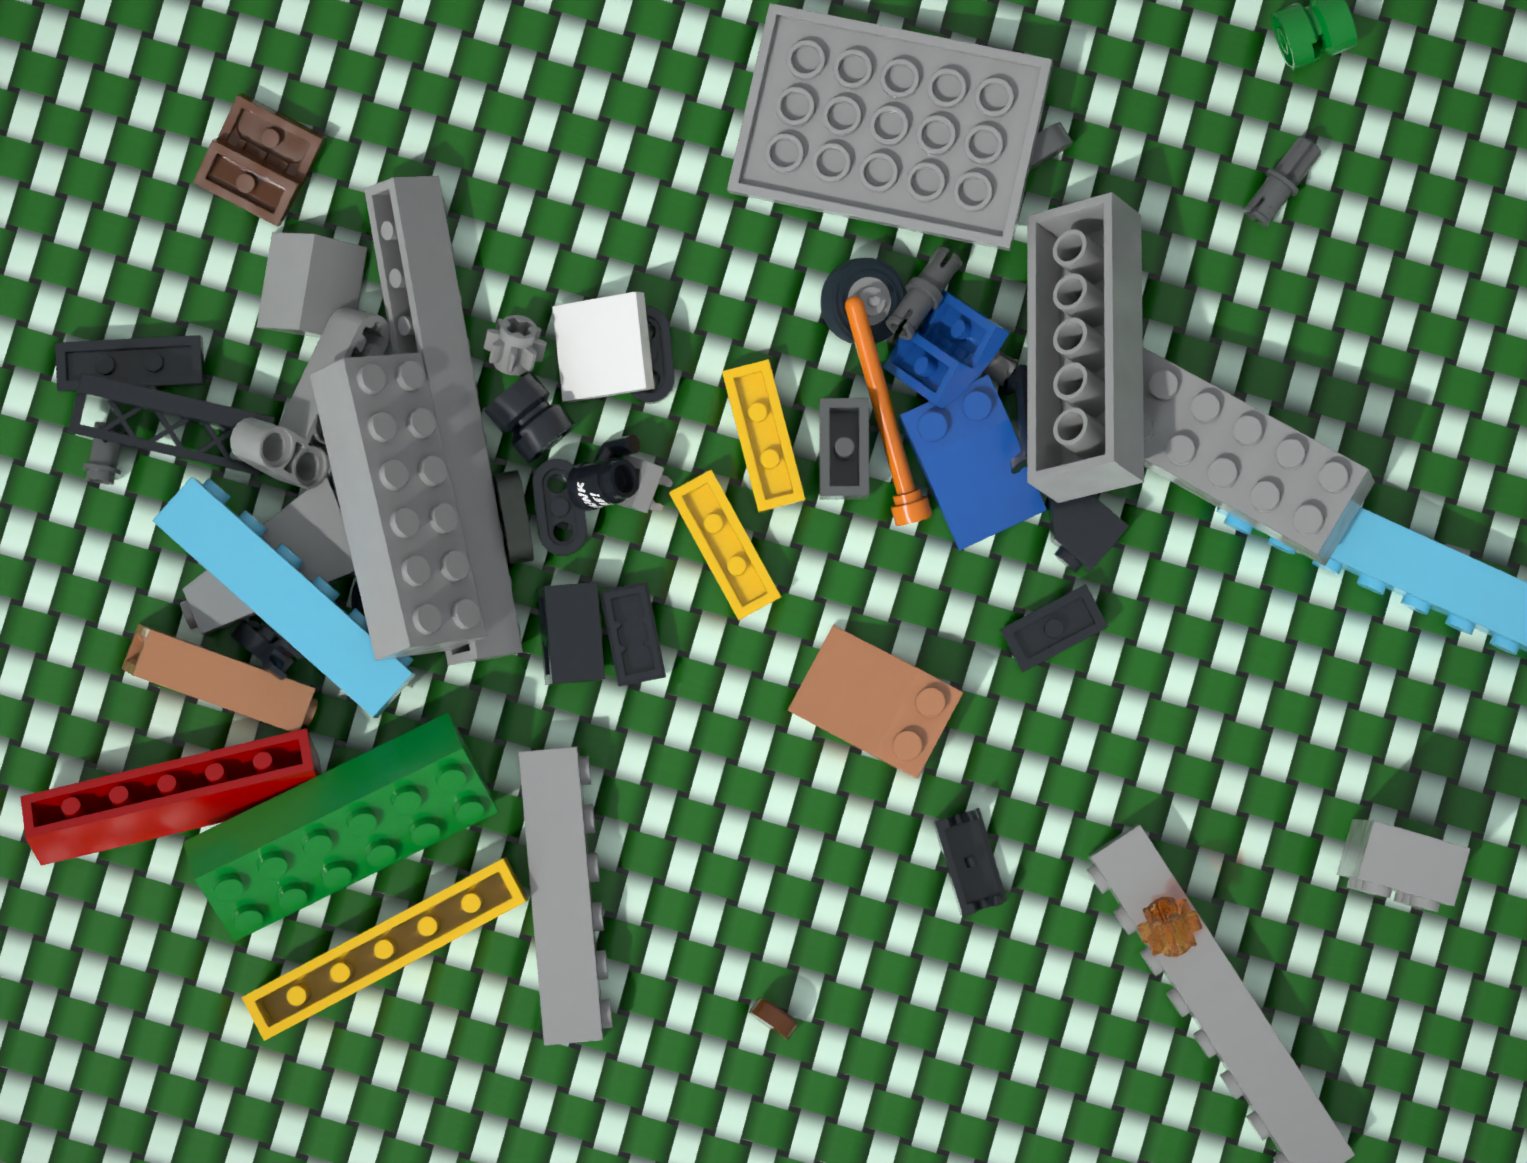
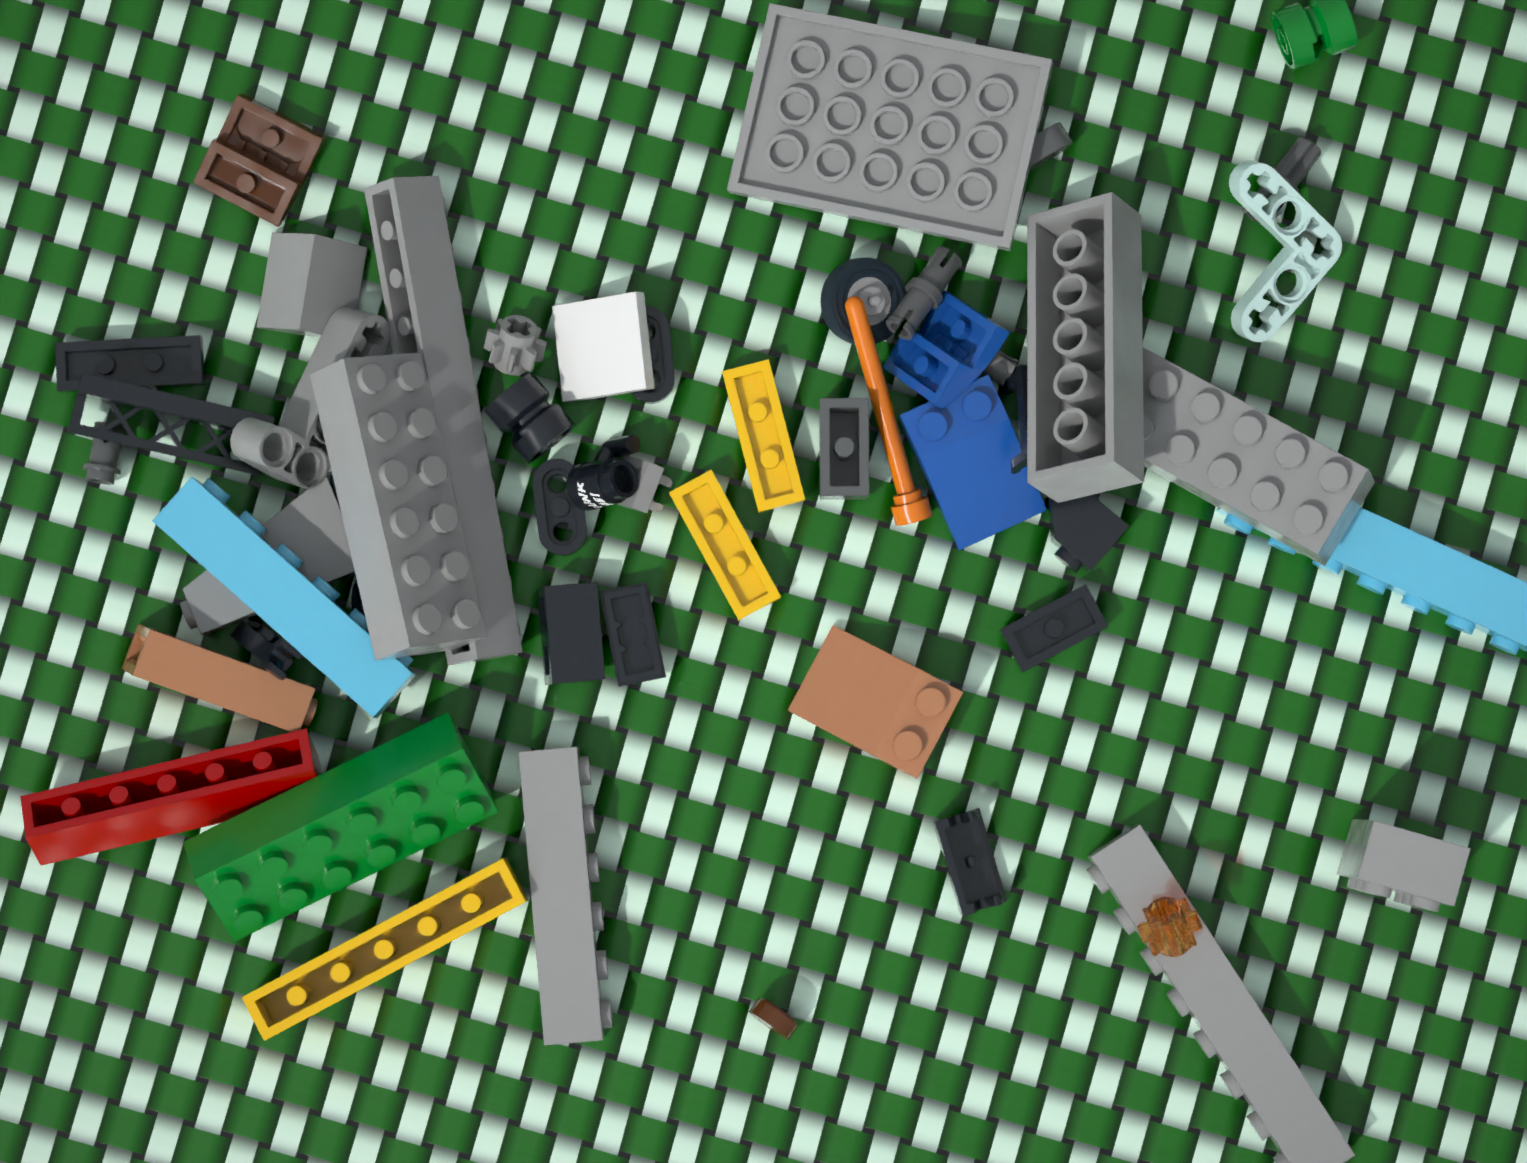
pearl dark grey beam [493,470,534,565] -> none
none -> light aqua beam [1229,160,1342,342]

